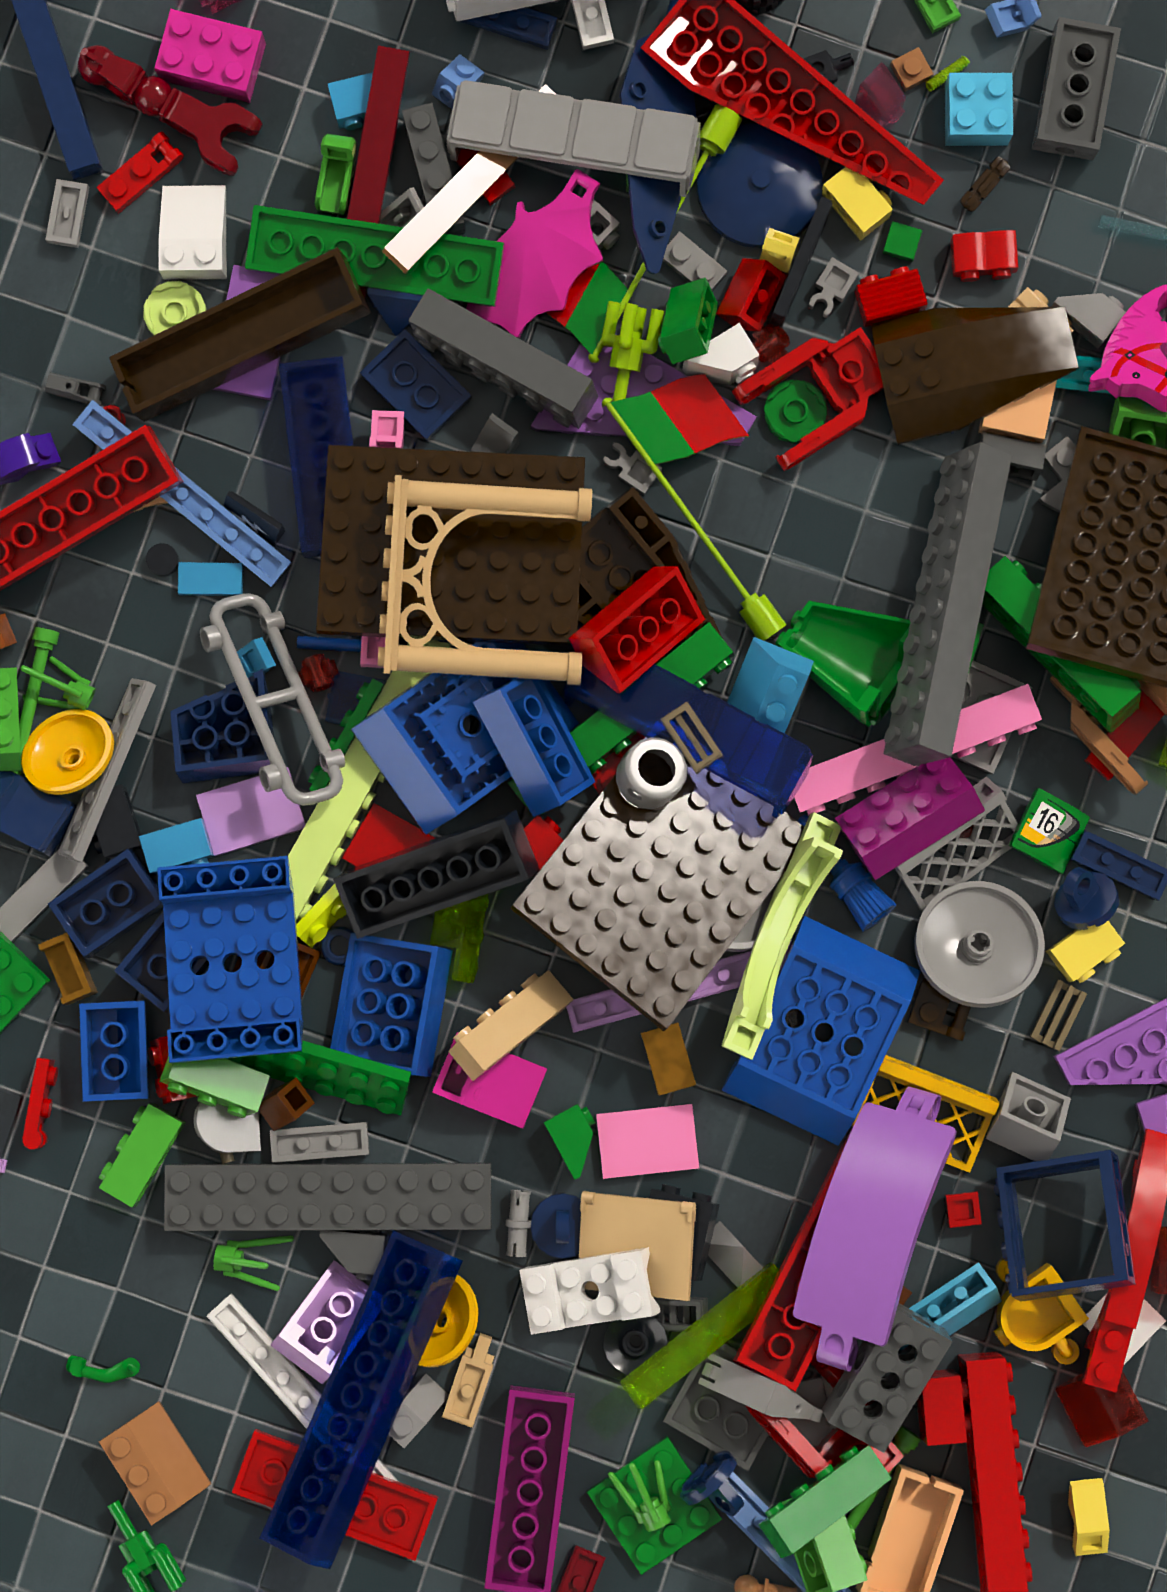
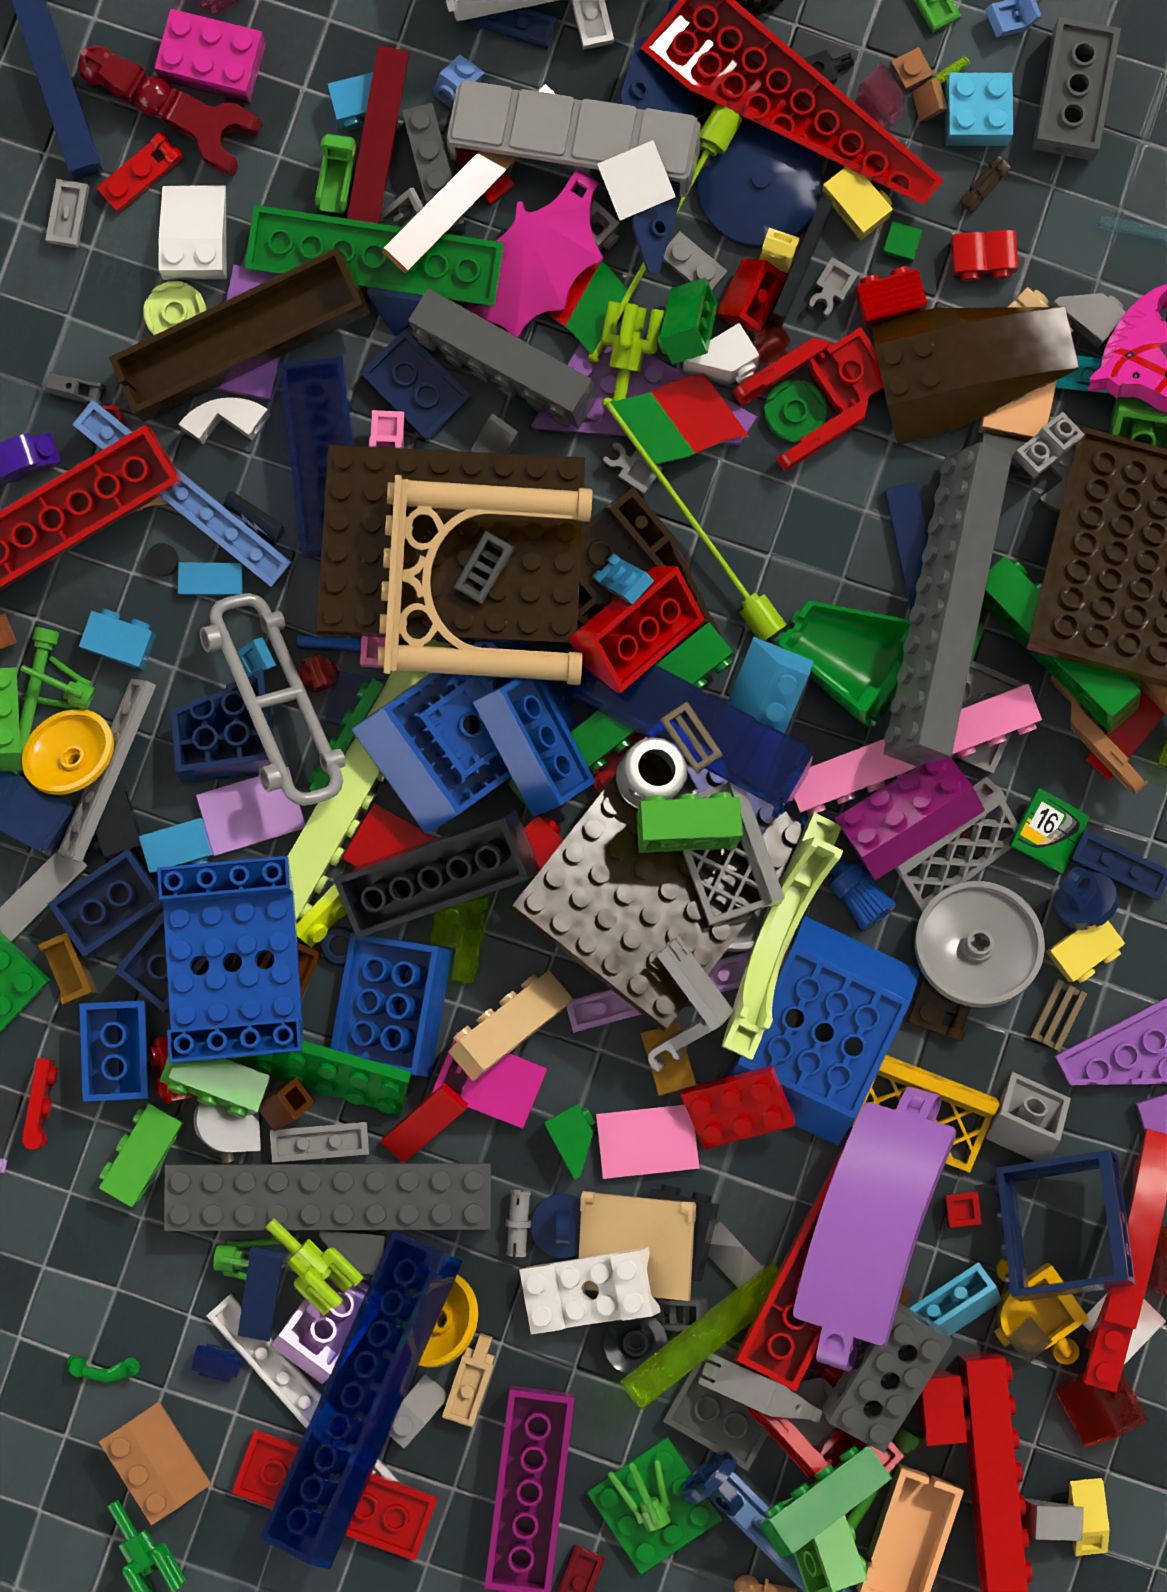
none -> dark azure brick [79,608,156,671]
none -> white brick [179,398,271,445]
none -> clear blue brick [192,1343,242,1383]
none -> dark blue tile [238,1247,284,1342]
none -> lime plant [265,1218,364,1316]
none -> red tile [381,1083,468,1163]
none -> dark grey slope [453,531,516,604]
none -> dark azure plate [592,553,654,605]
none -> white sticker [597,140,676,220]
none -> bright green brick [636,792,743,853]
none -> light grey hinge [648,935,734,1072]
none -> red plate [681,1065,796,1149]
none -> light grey fence [682,776,785,926]
none -> dark blue tile [884,482,928,612]
none -> medium nougat tile [912,79,948,121]
none -> clear smoke tile [1005,1316,1053,1364]
none -> light grey slope [1012,412,1085,479]
none -> light grey slope [1021,1498,1084,1541]

